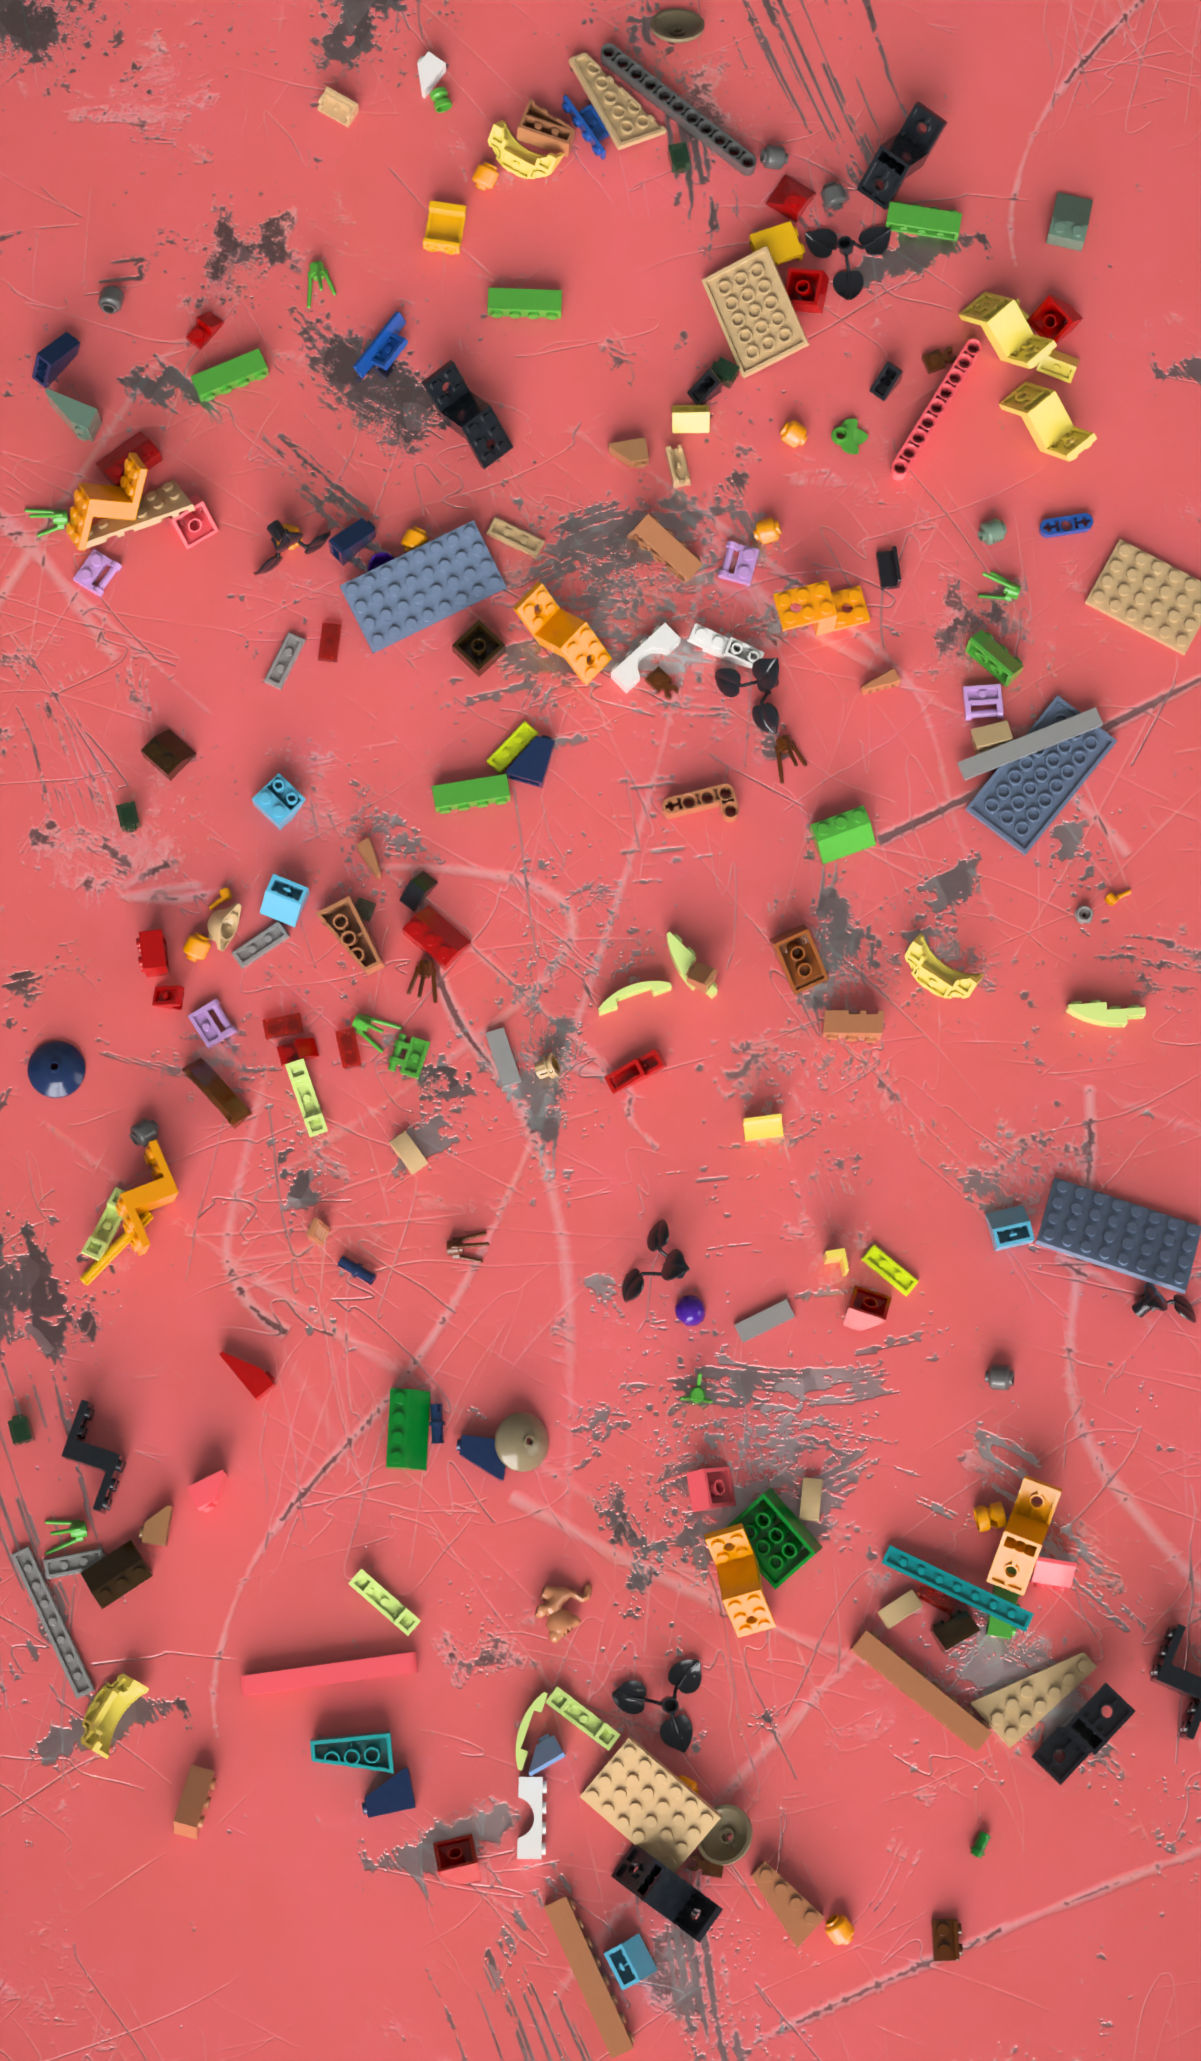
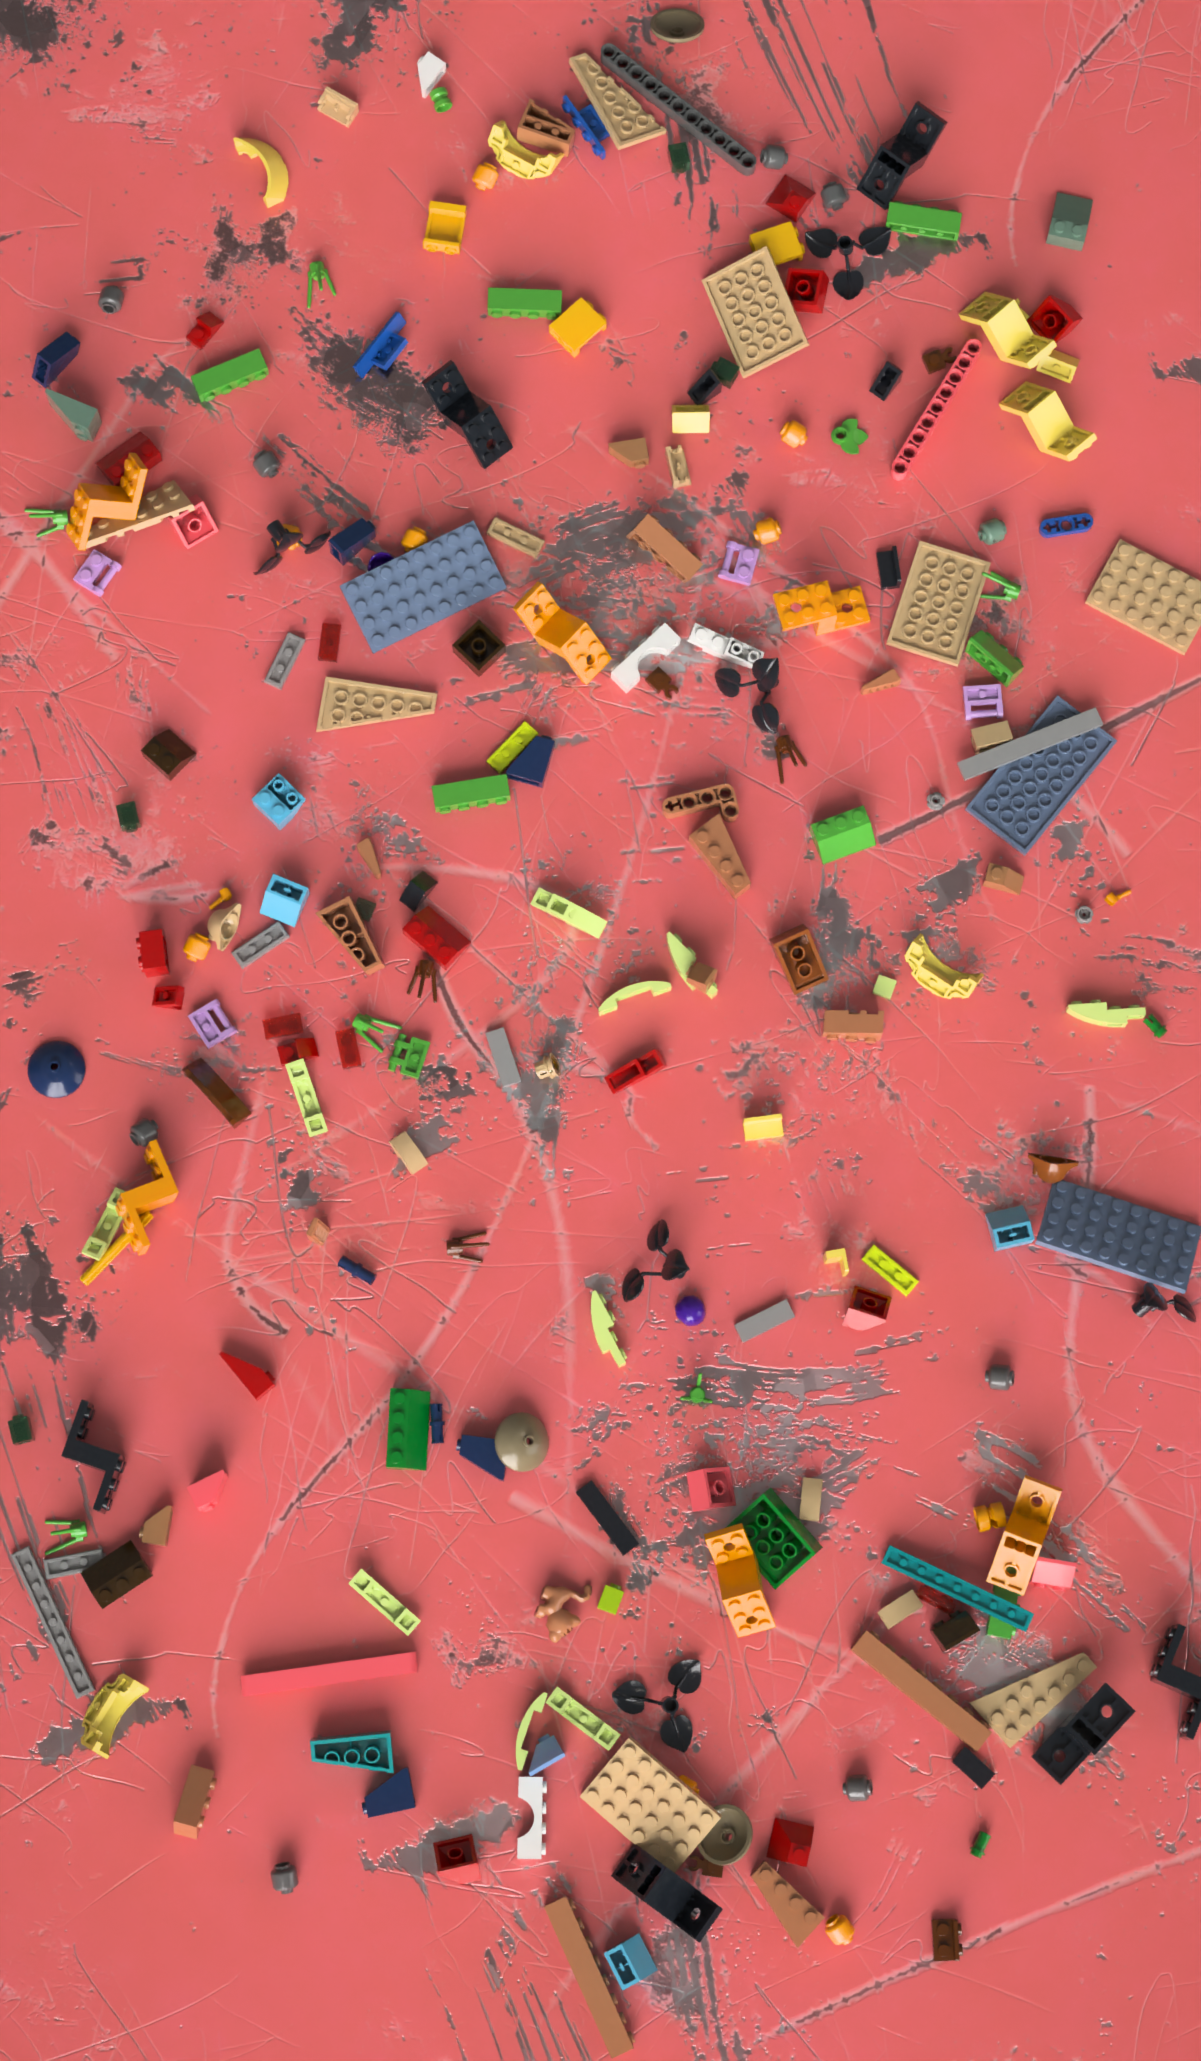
none -> light yellow windscreen [233,137,289,208]
none -> dark grey head [253,450,281,478]
none -> dark grey head [270,1862,299,1894]
none -> tan wing [316,677,437,732]
none -> yellowish green slope [530,887,608,939]
none -> yellow panel [549,297,607,358]
none -> black tile [576,1480,639,1556]
none -> yellowish green slope [591,1290,627,1368]
none -> lime brick [597,1583,624,1615]
none -> nougat wedge [688,814,751,899]
none -> red slope [766,1817,814,1867]
none -> dark grey head [842,1774,873,1802]
none -> yellowish green tile [872,975,897,1000]
none -> tan plate [886,541,991,667]
none -> light grey plate [927,792,945,810]
none -> black tile [951,1747,995,1789]
none -> medium nougat slope [983,863,1024,895]
none -> dark orange hat [1028,1153,1079,1183]
none -> green pin [1143,1014,1167,1038]

